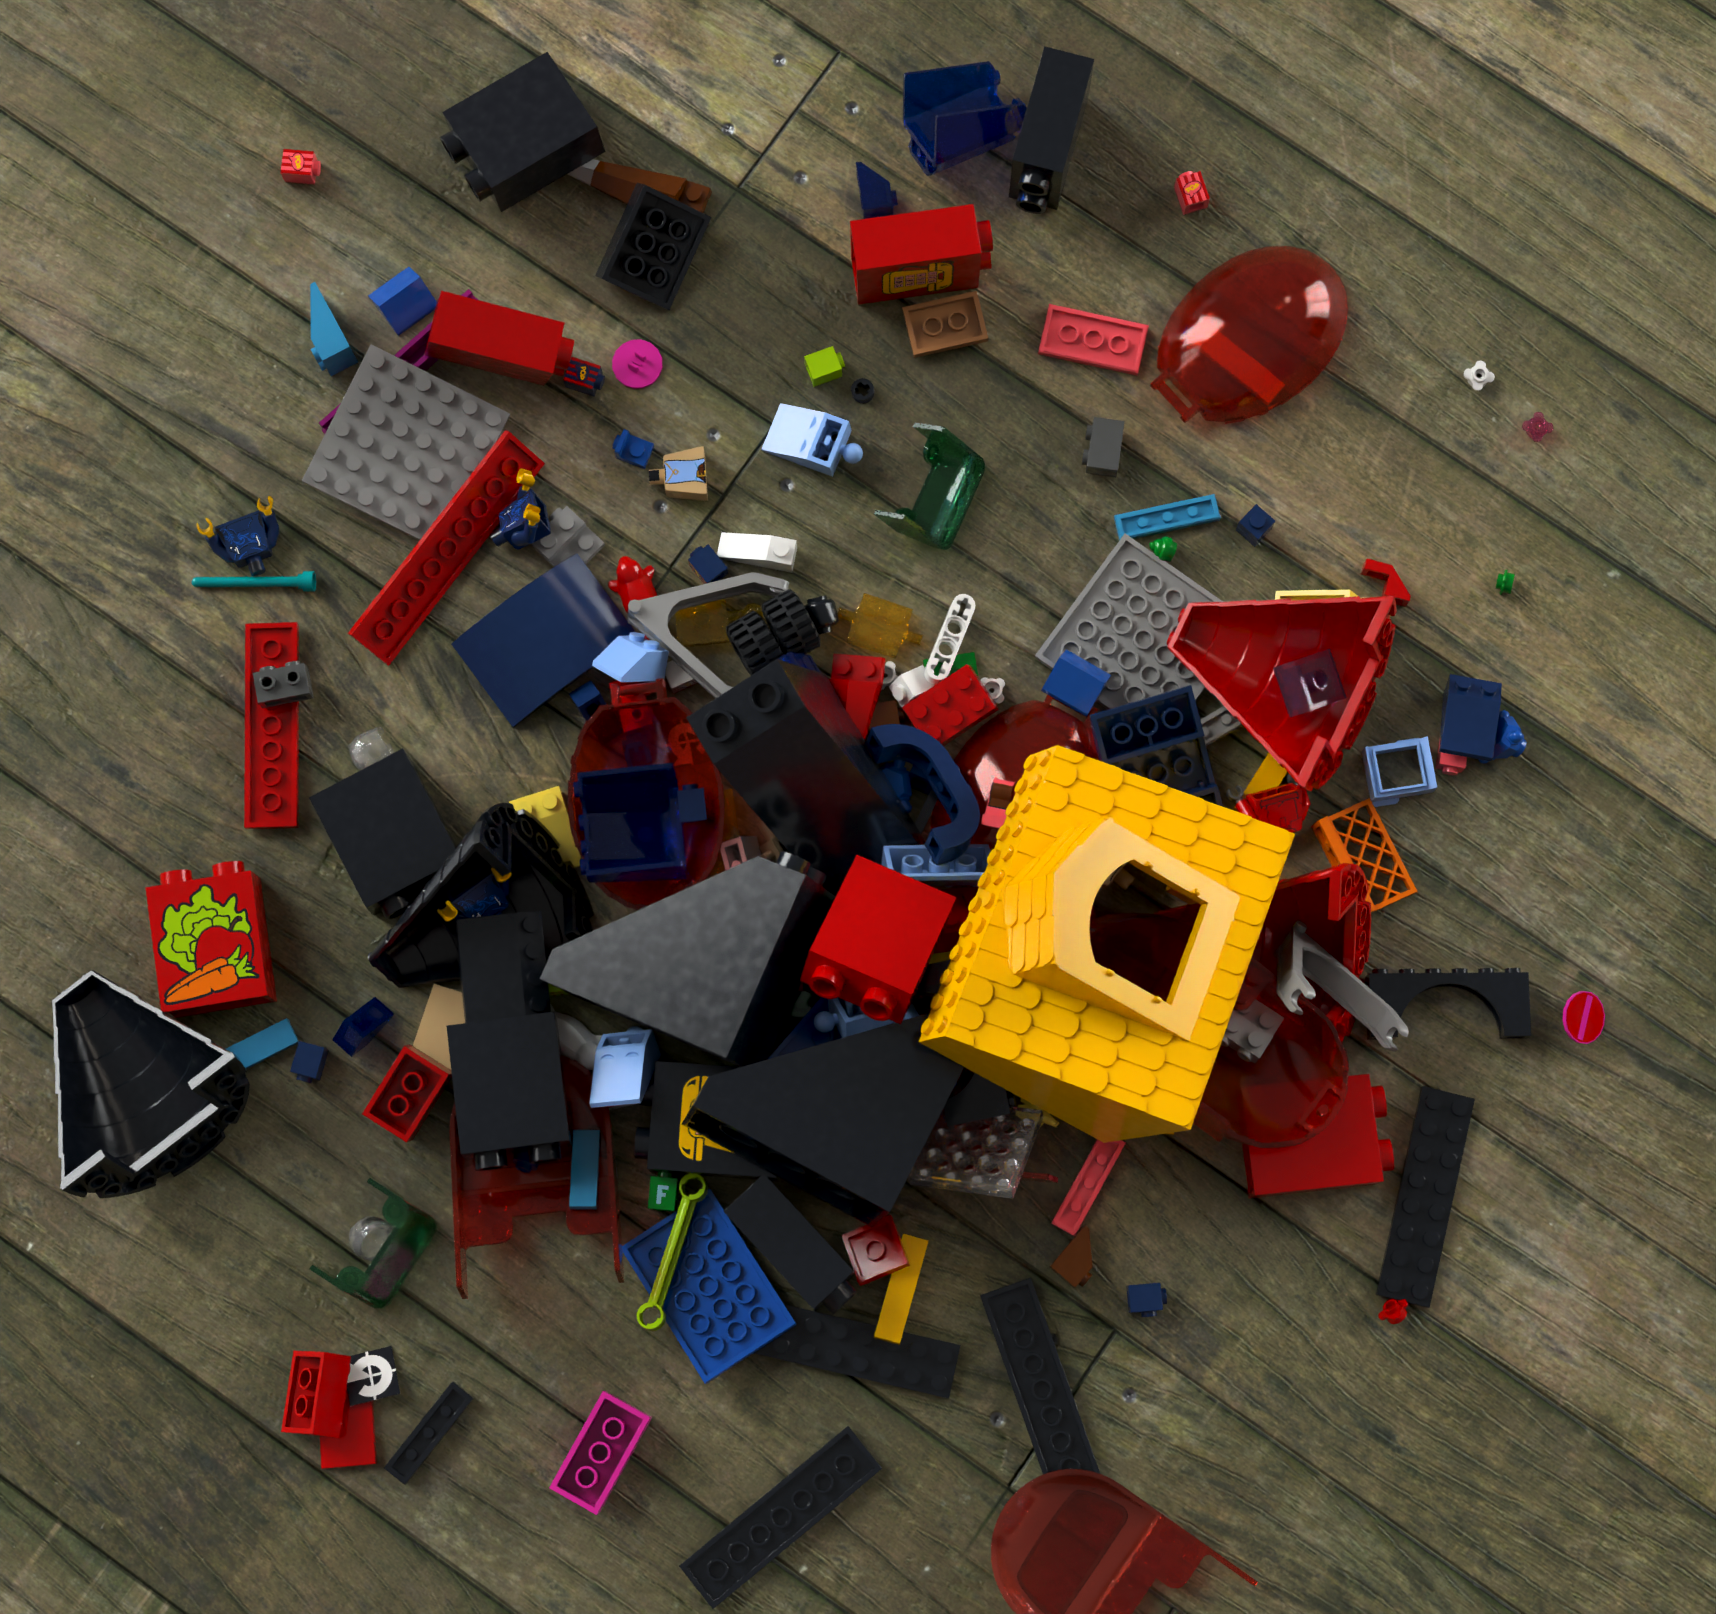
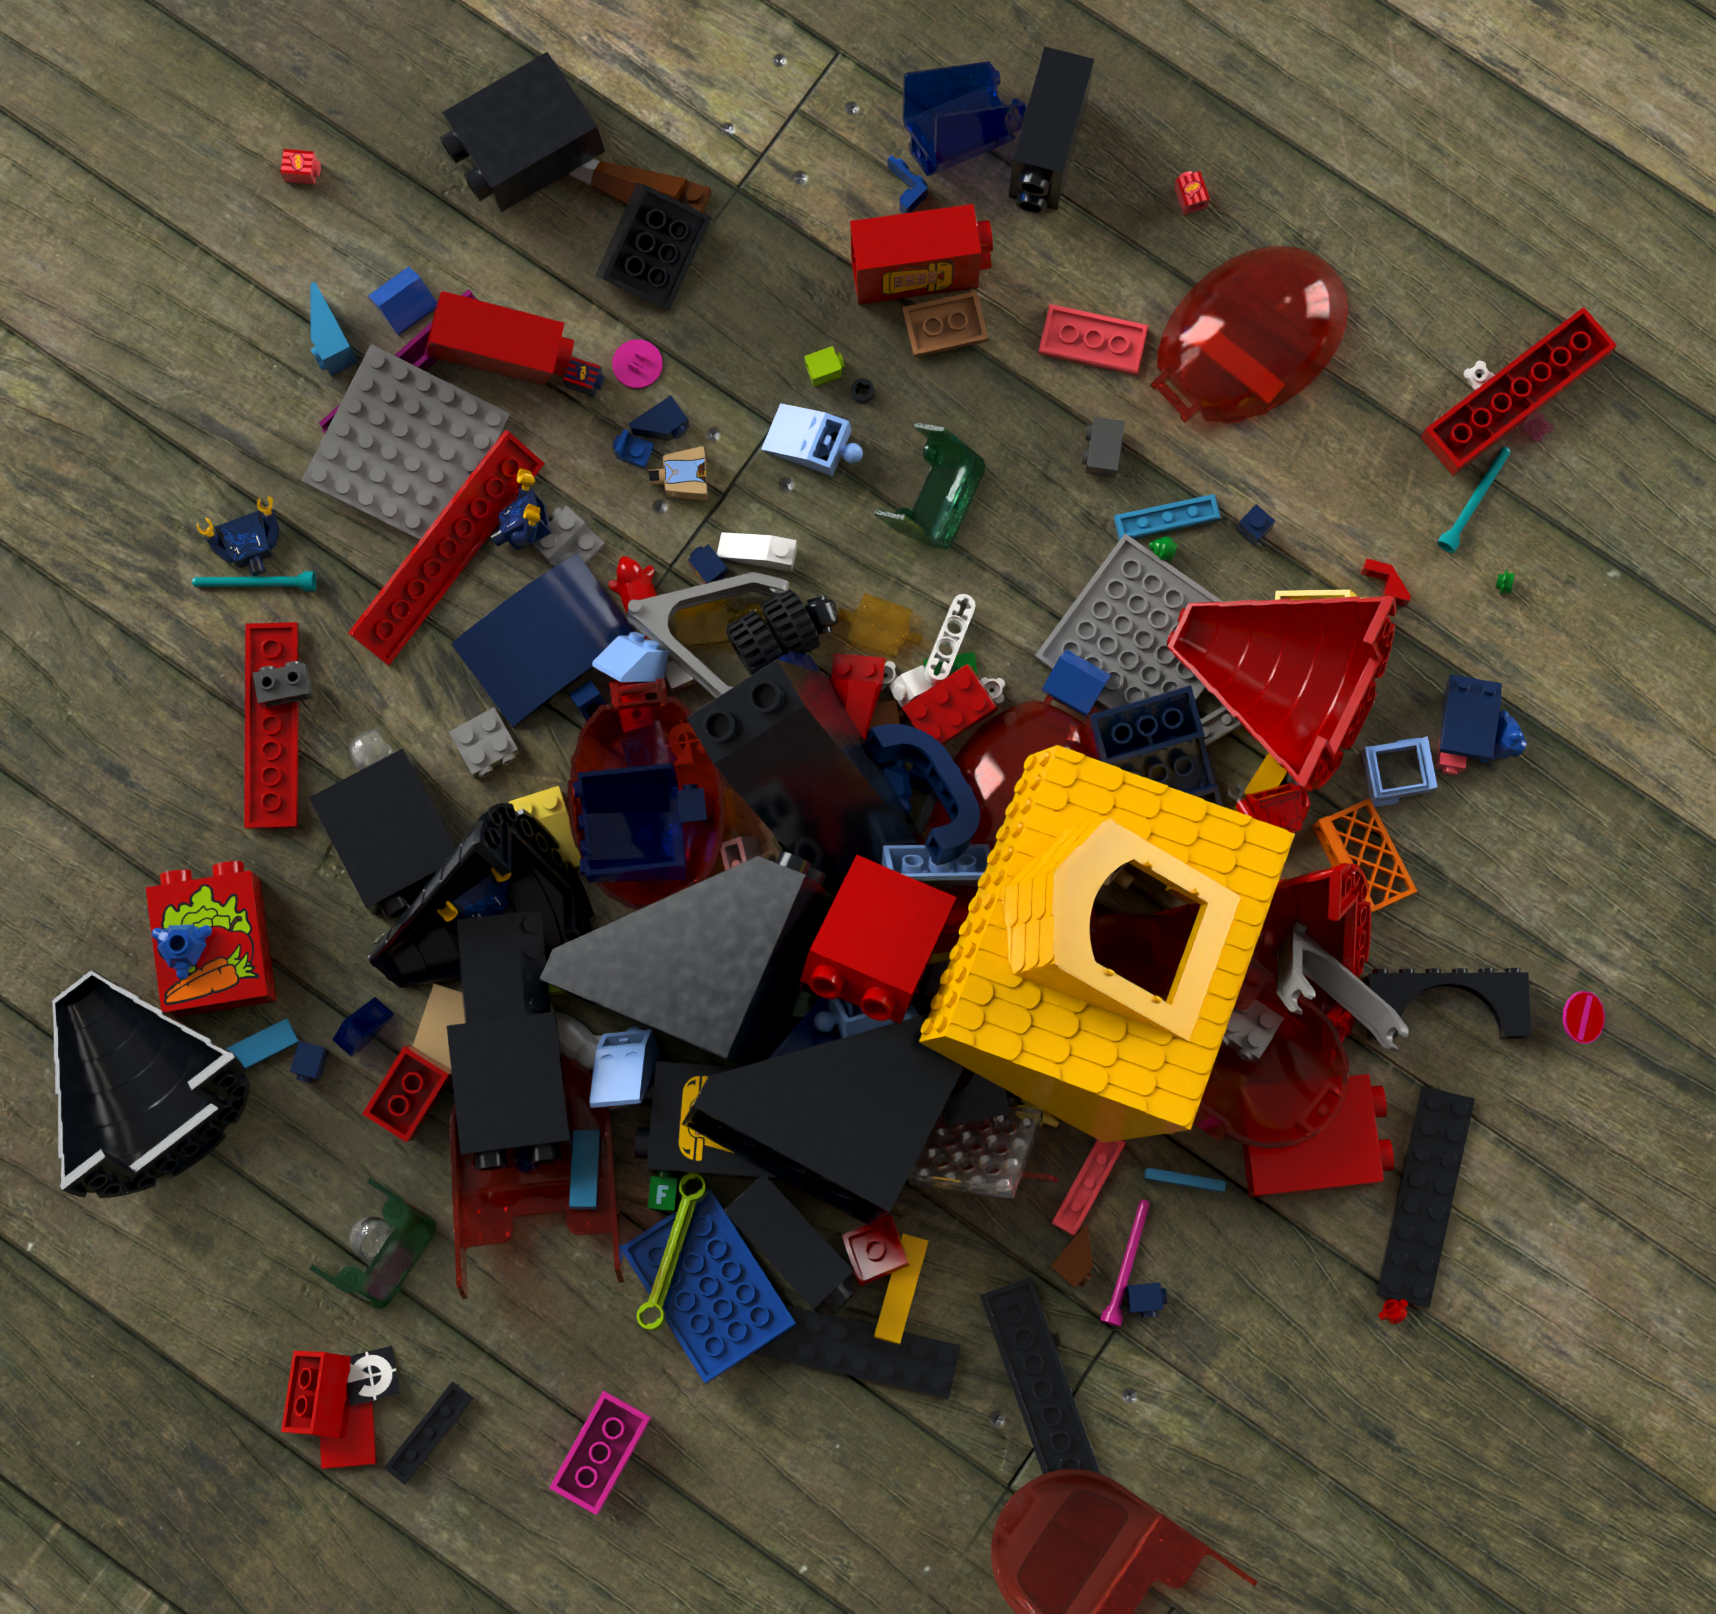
black plate [679,1426,882,1609] -> none
clear blue slope [856,162,898,219] -> none
leg [981,778,1017,829] -> none
slope [1273,649,1347,717] -> none
none -> blue rock [152,924,212,980]
none -> light grey plate [449,707,520,778]
none -> dark blue slope [629,395,690,441]
none -> blue bracket [888,155,928,214]
none -> dark pink piece [1100,1199,1150,1327]
none -> dark azure tile [1143,1168,1226,1193]
none -> red brick [1420,307,1617,476]
none -> teal piece [1437,447,1510,553]

